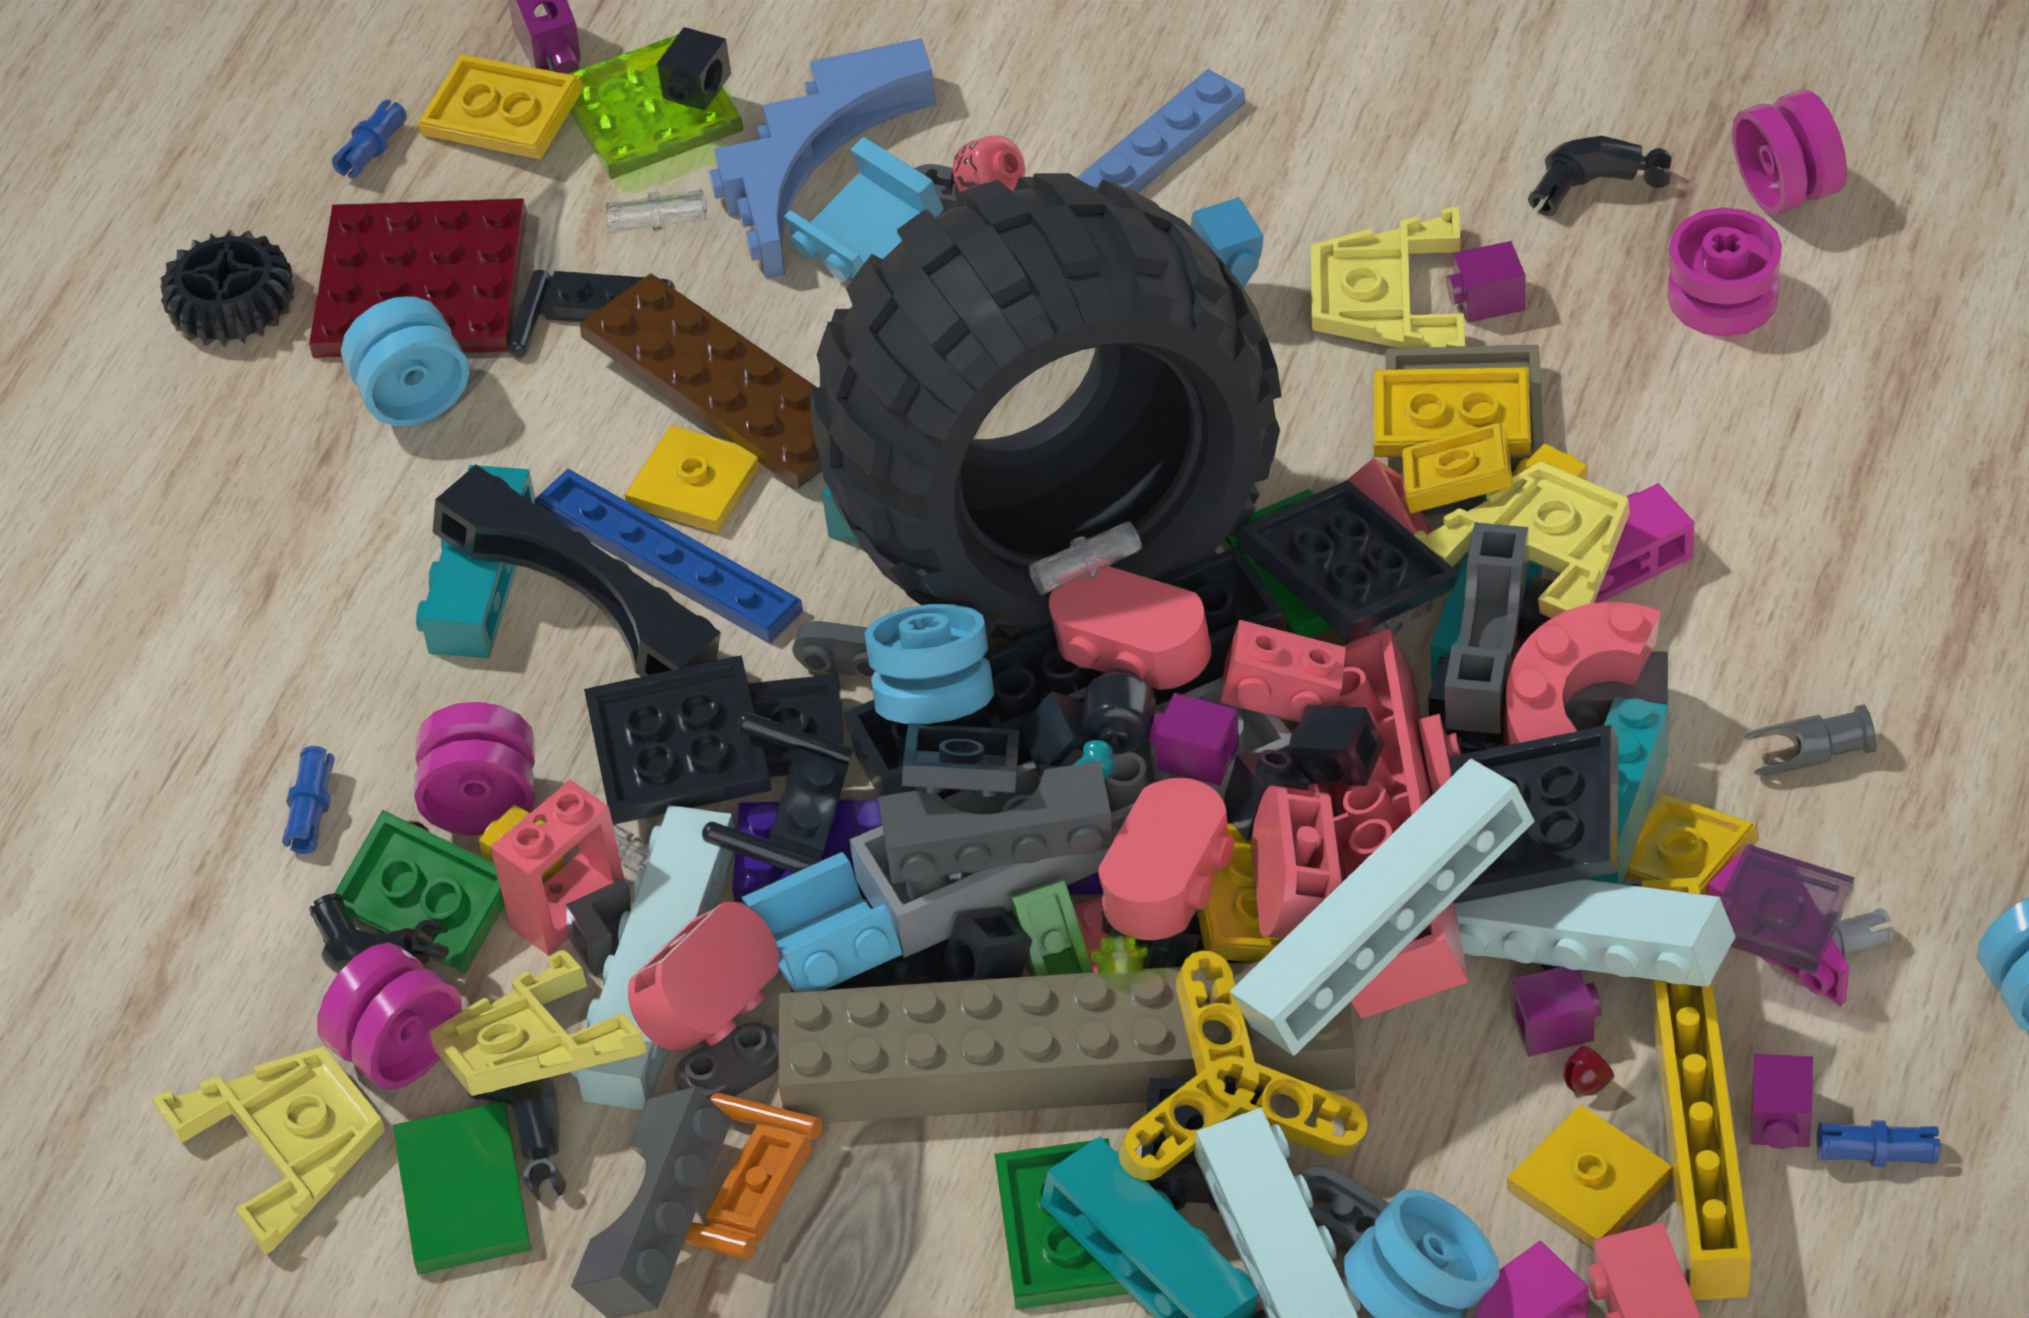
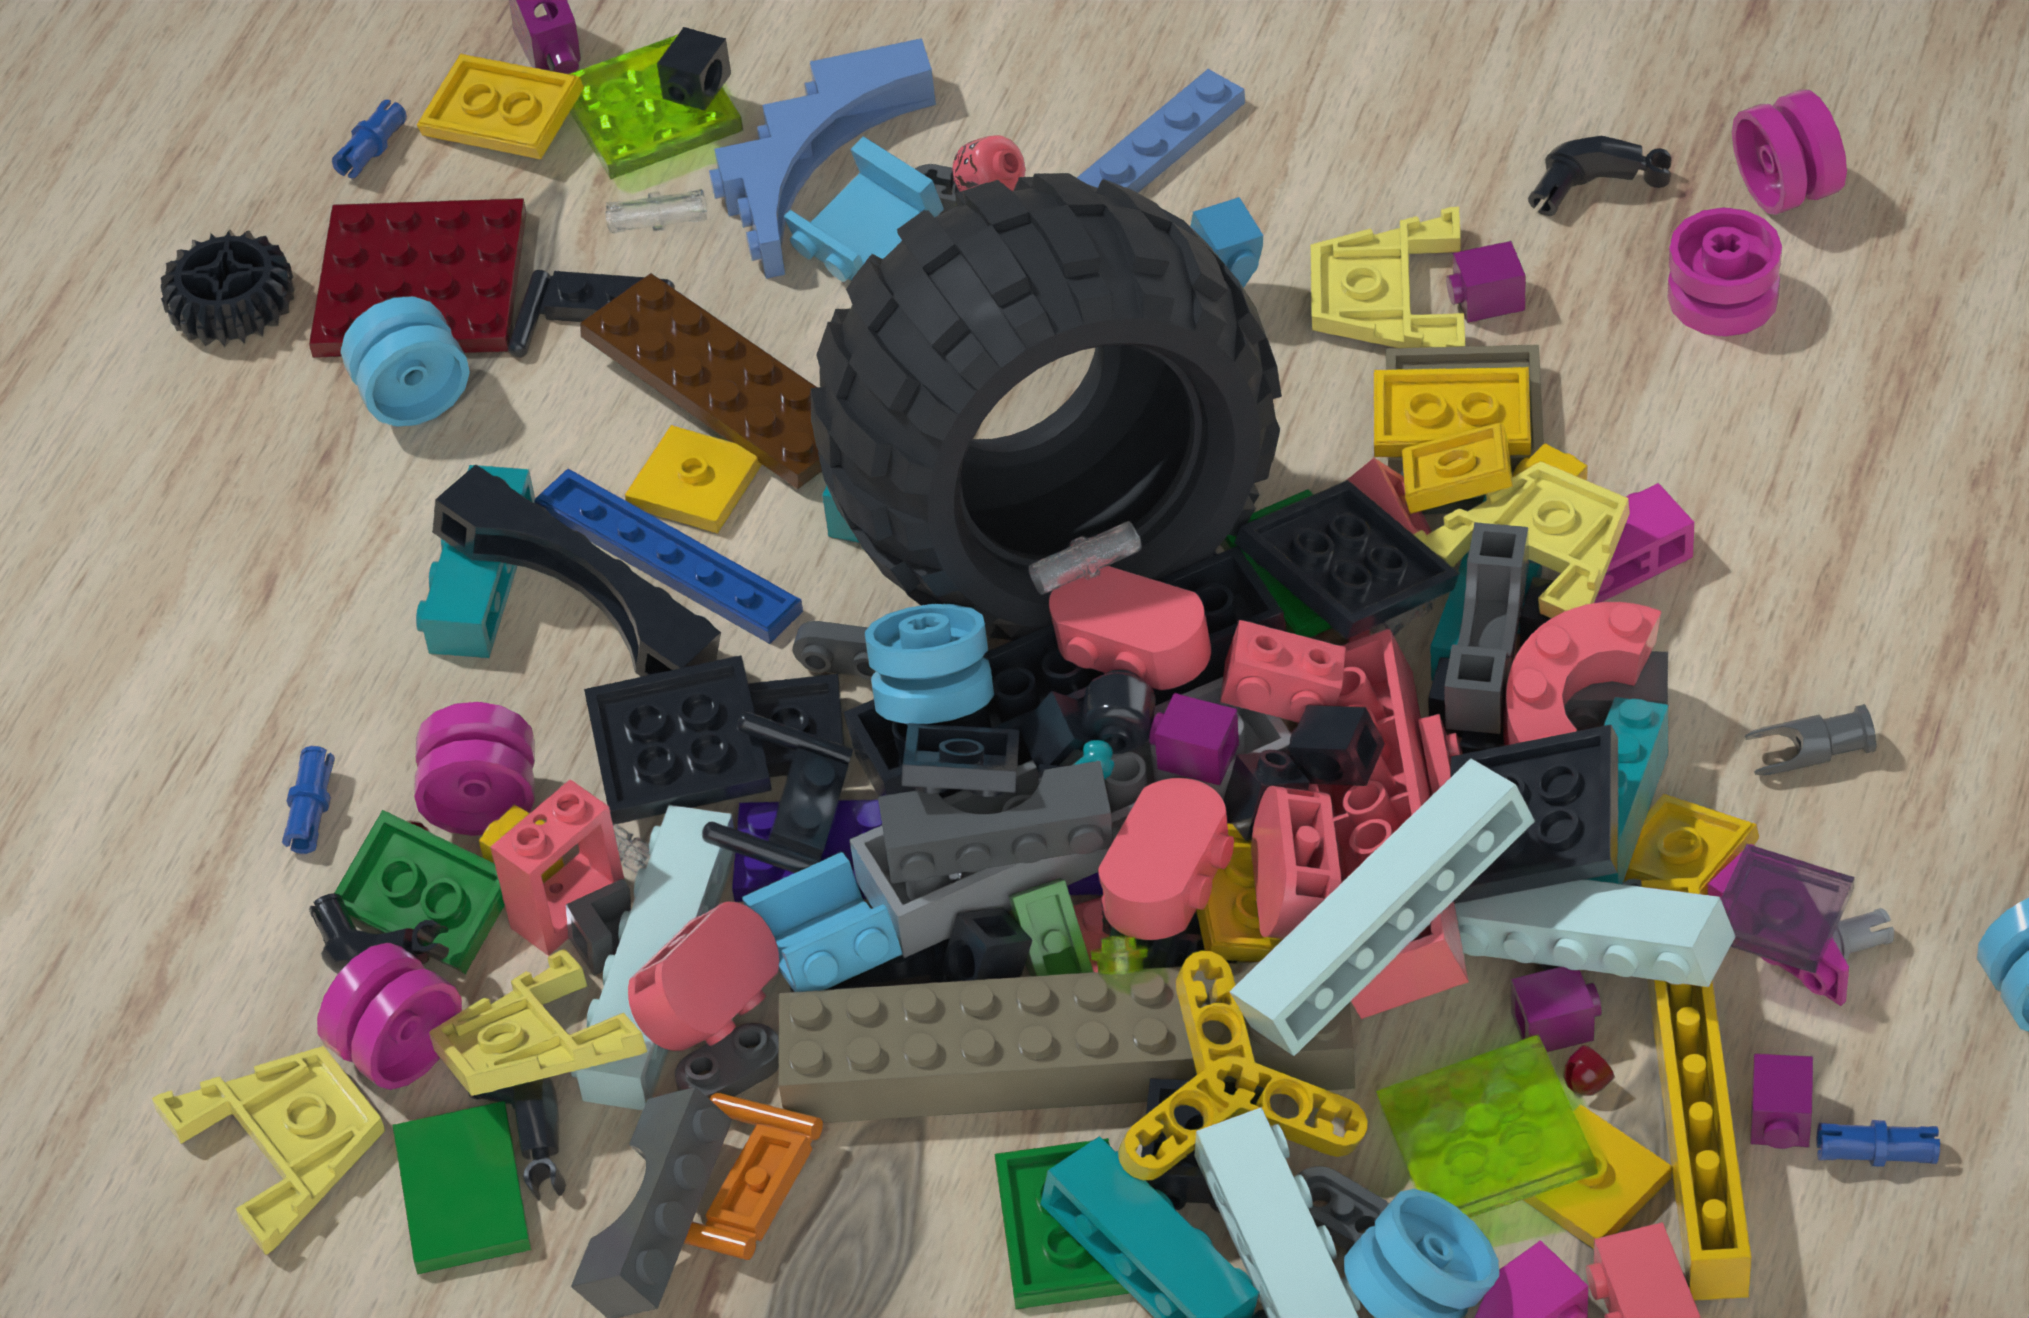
none -> clear neon green plate [1376,1034,1598,1218]

